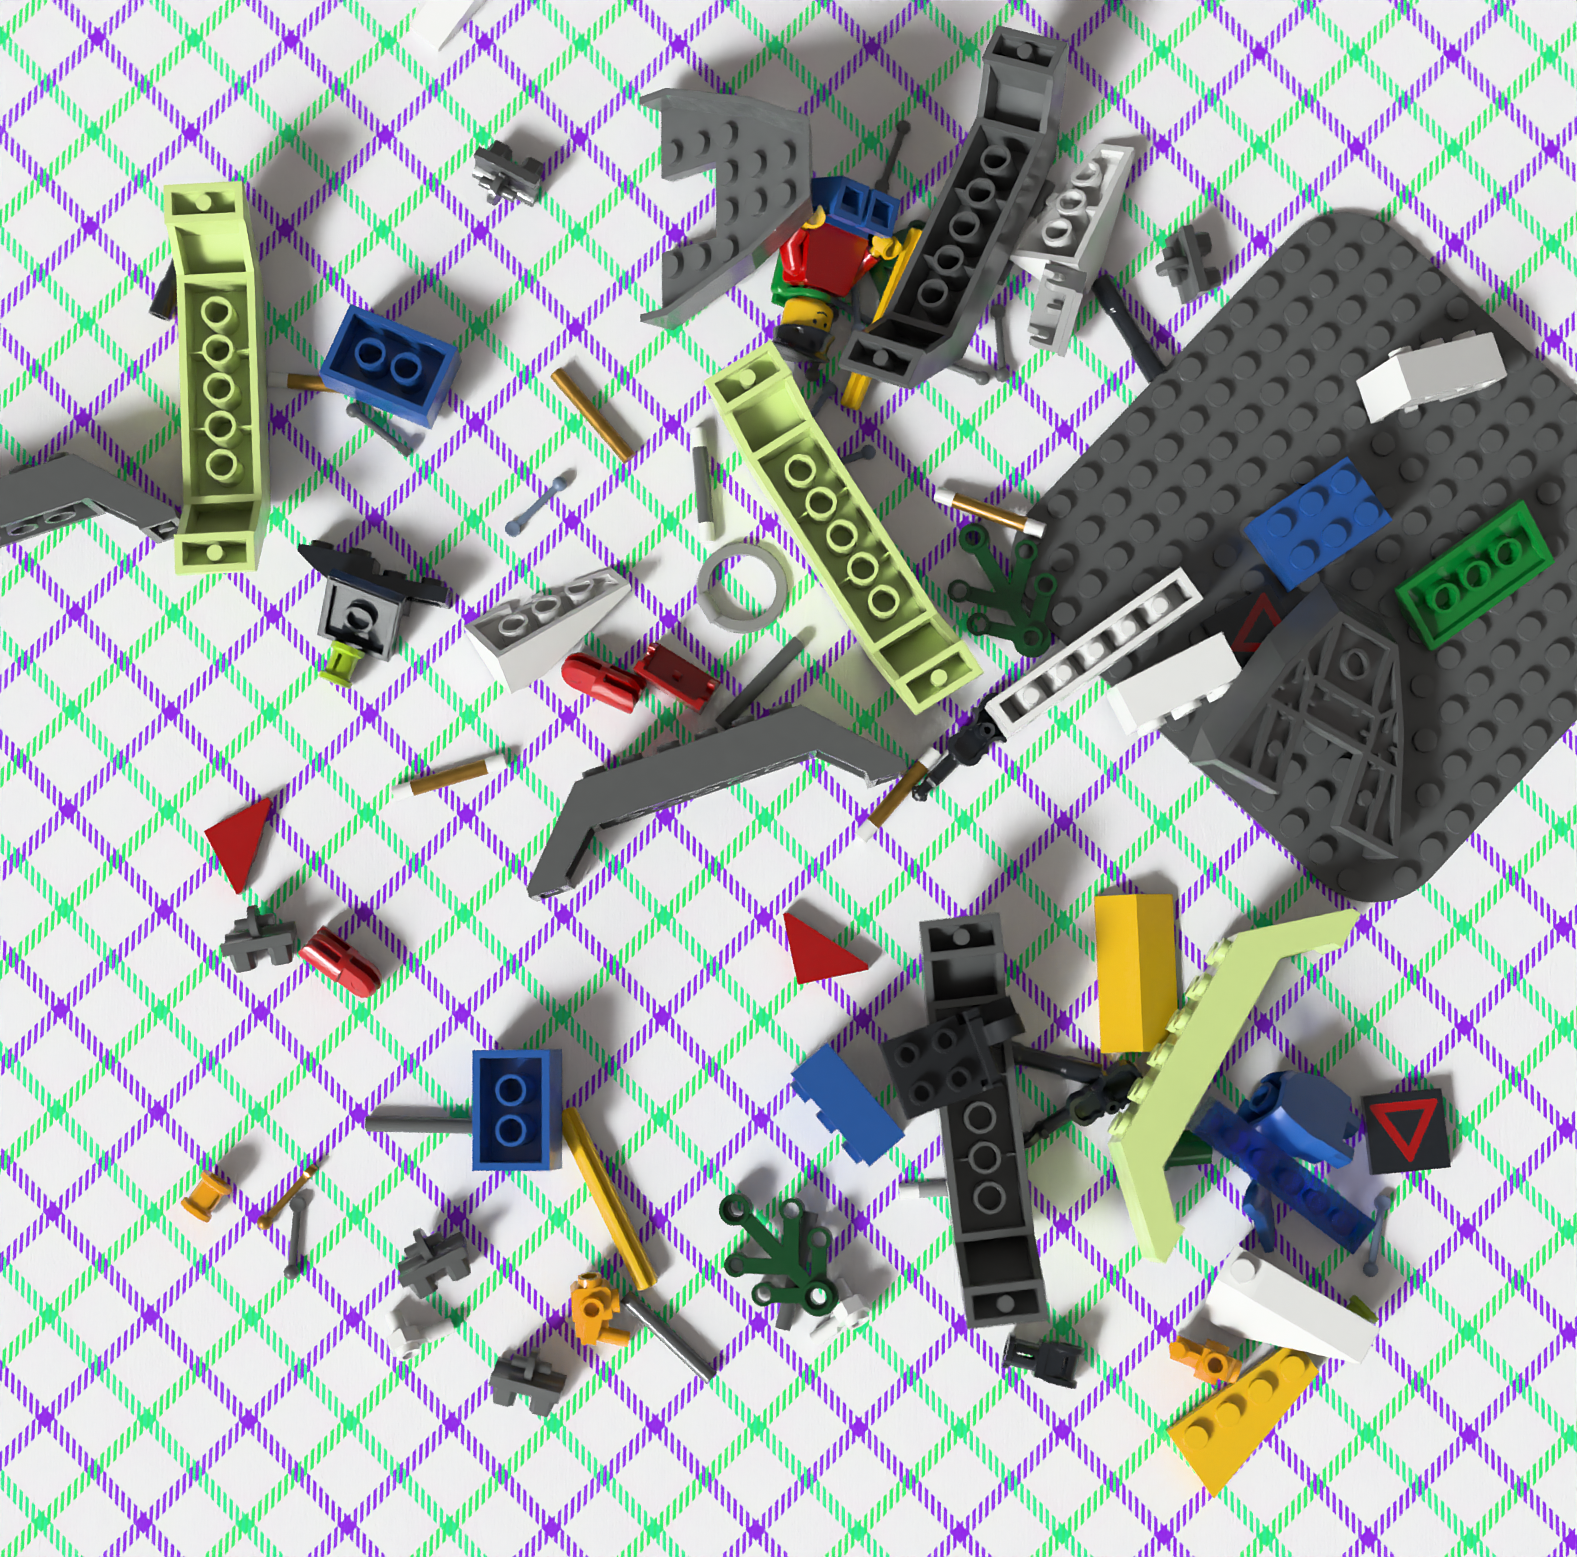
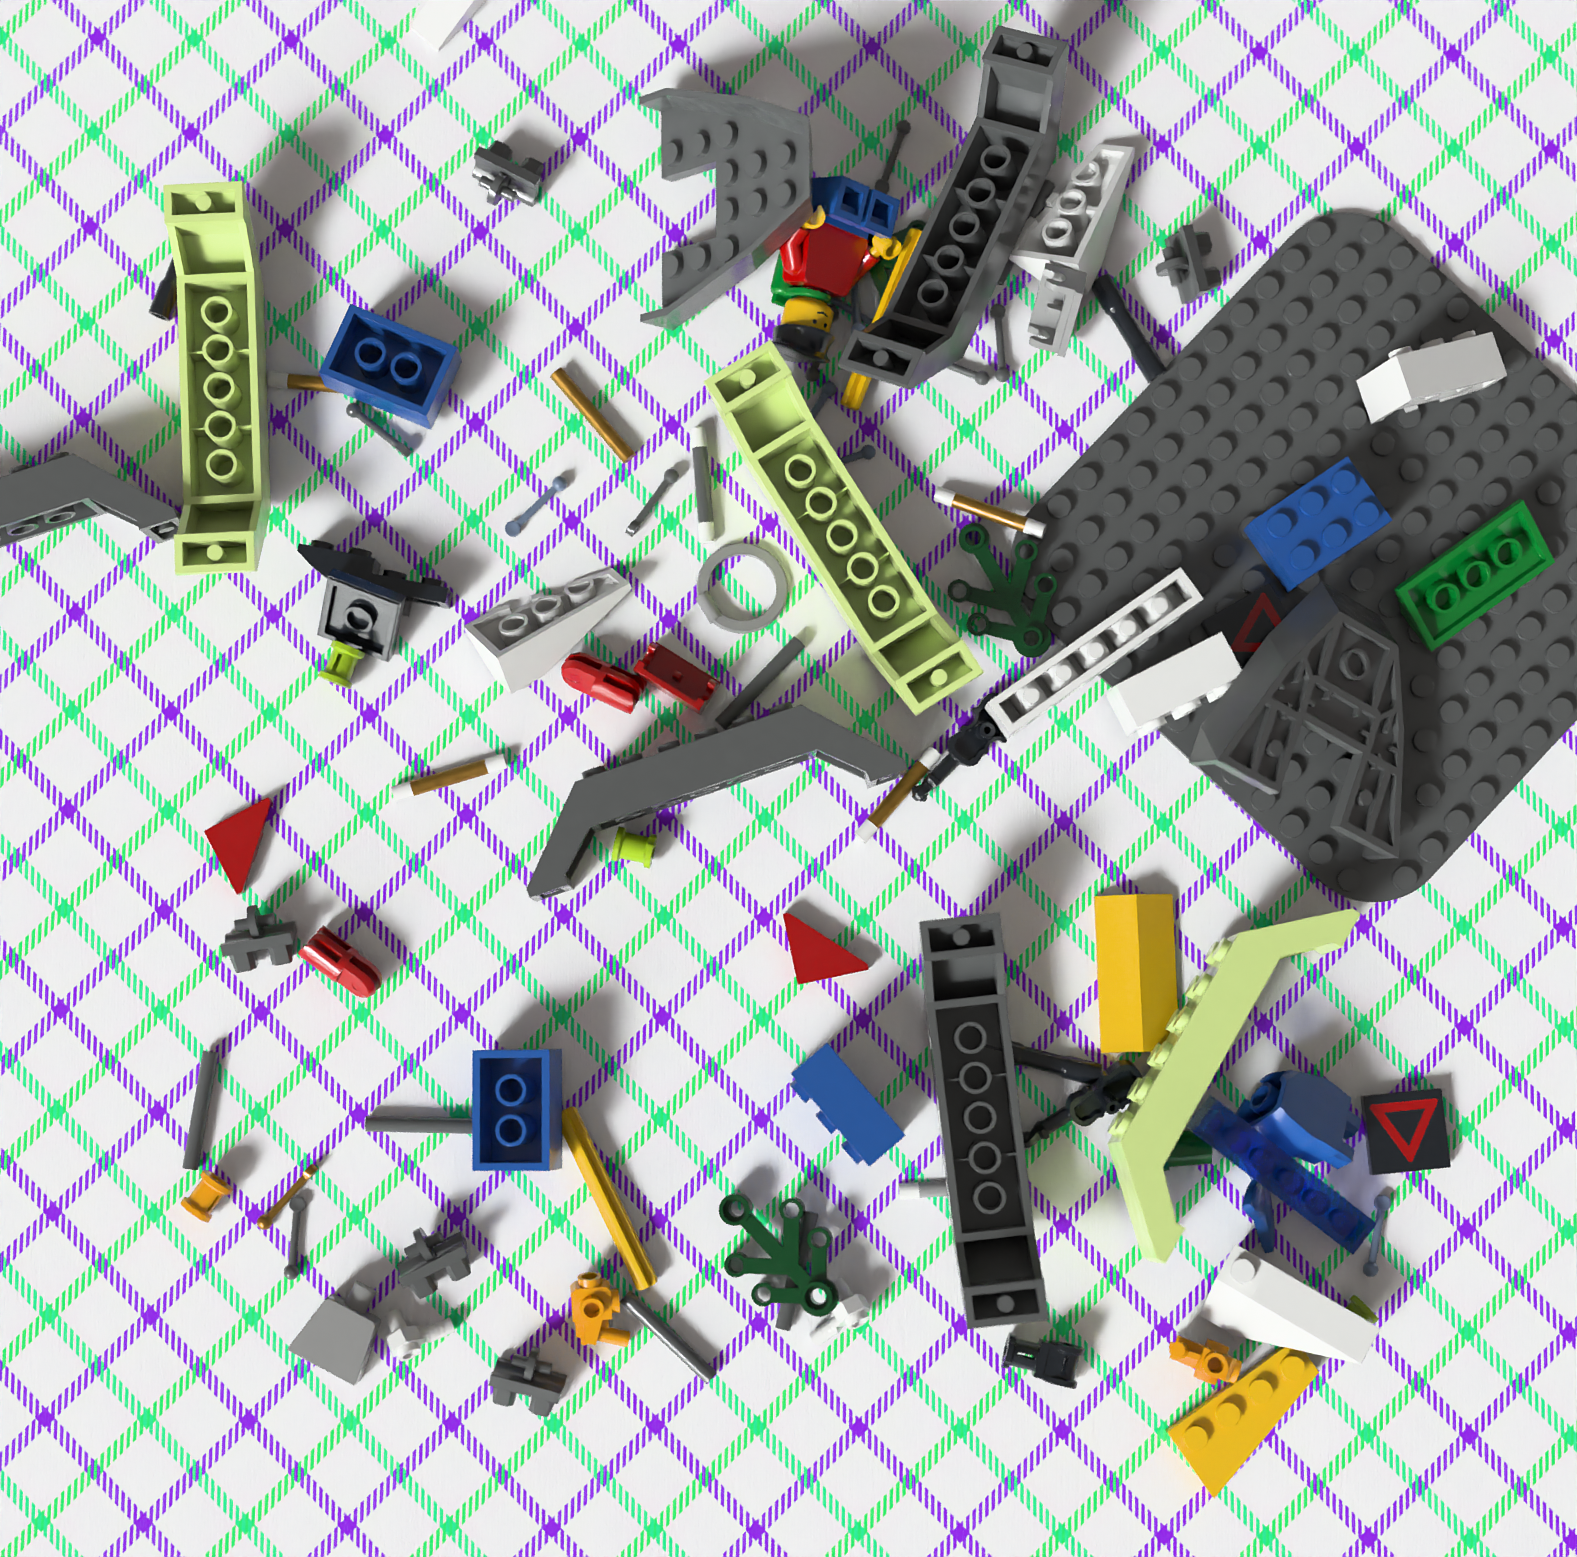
black plate [879,995,1026,1120] -> none
none -> dark grey bar [182,1050,219,1170]
none -> light grey torso [287,1281,381,1386]
none -> lime bush [611,826,657,869]
none -> dark grey hinge [625,469,679,537]

